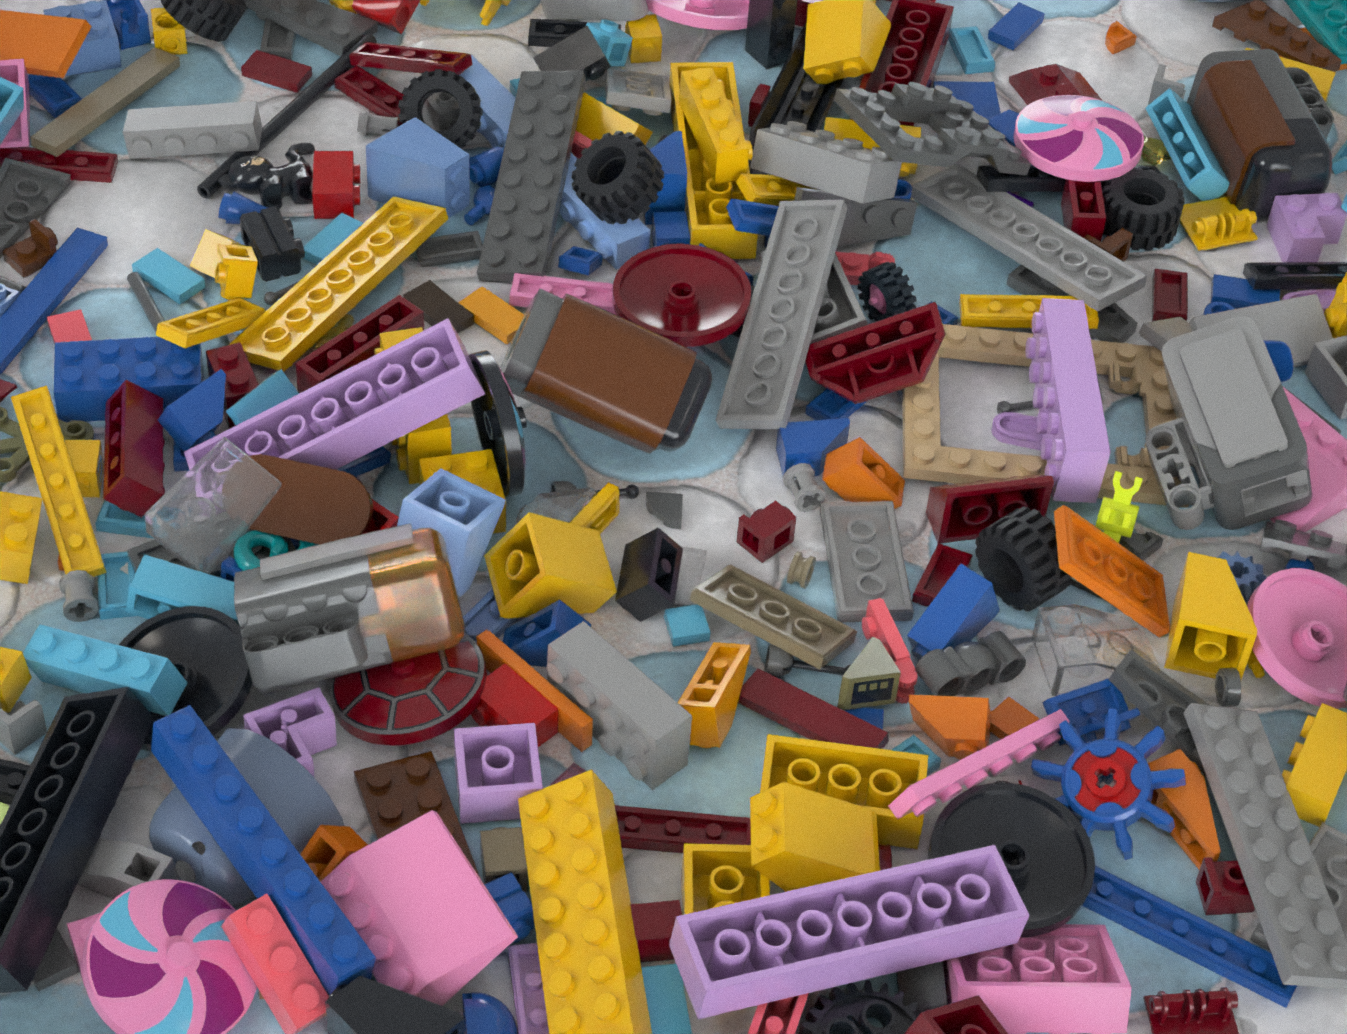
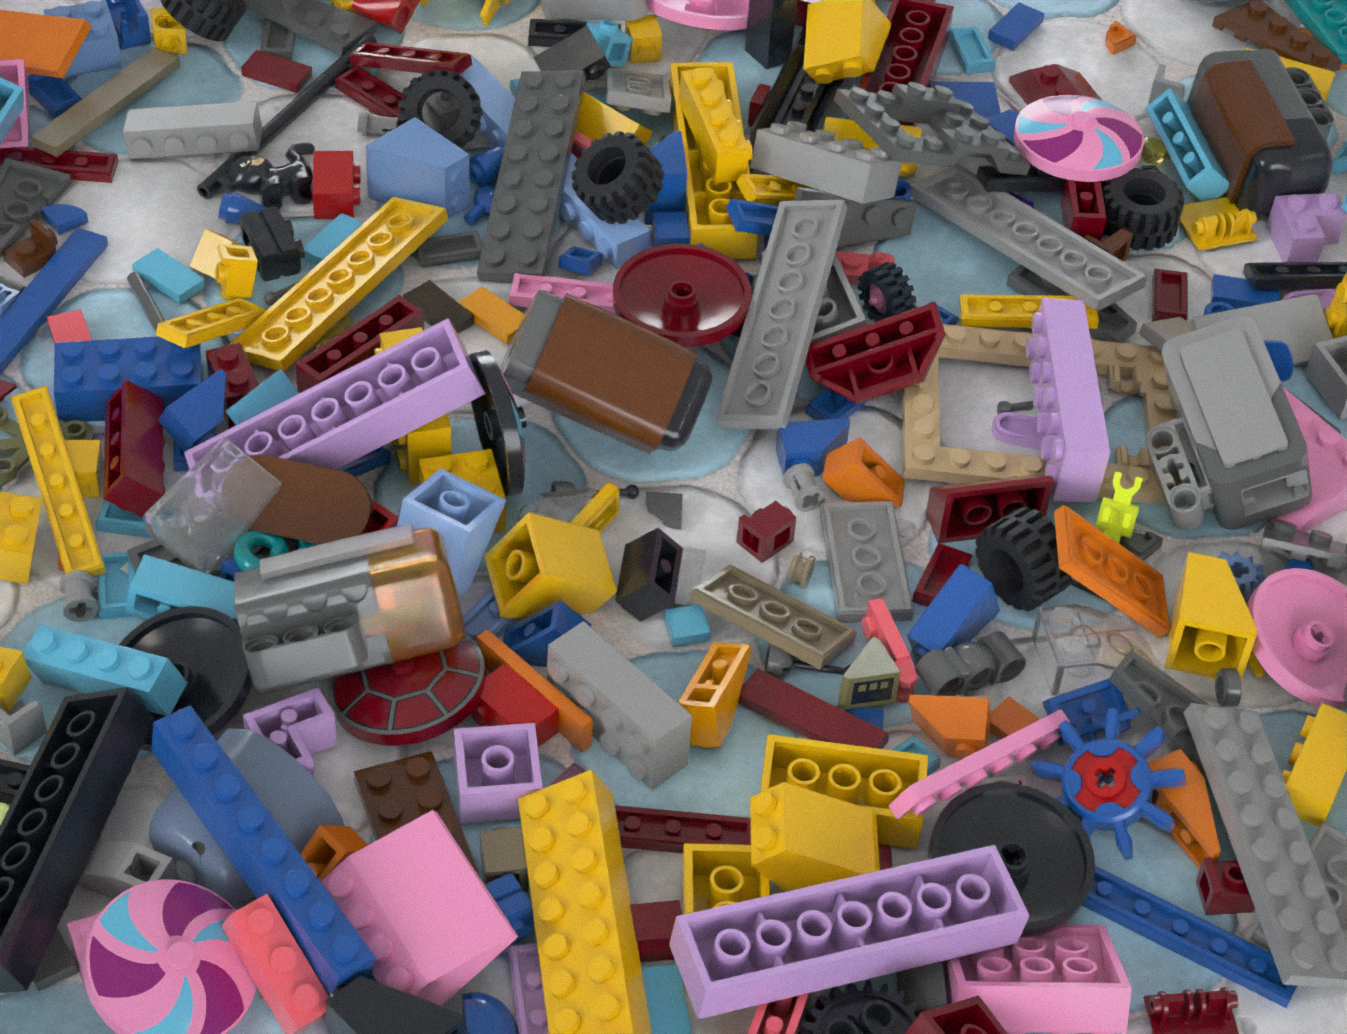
none -> blue tile [40,204,88,235]

